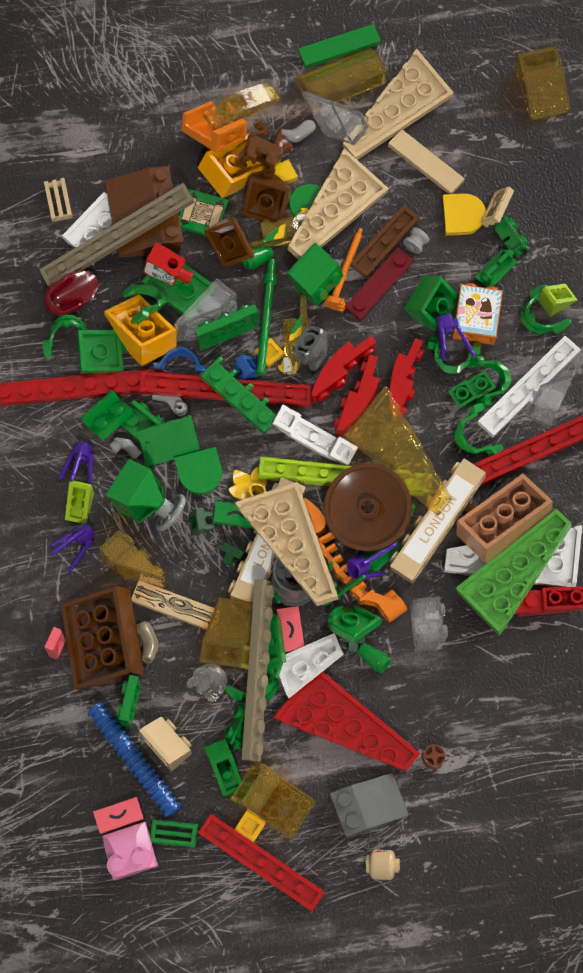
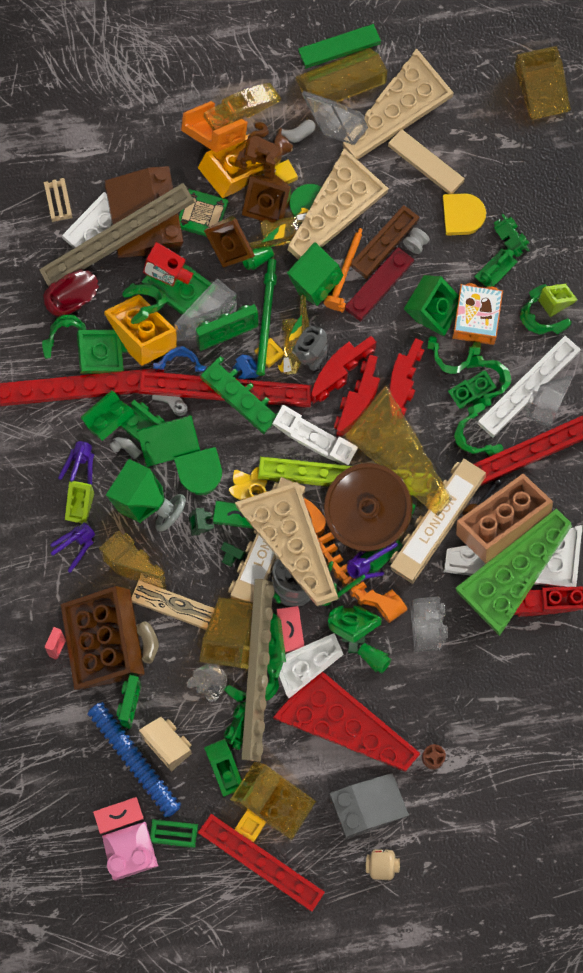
dark purple plant [435,314,476,363] -> none
tan tile [481,186,514,227] -> none

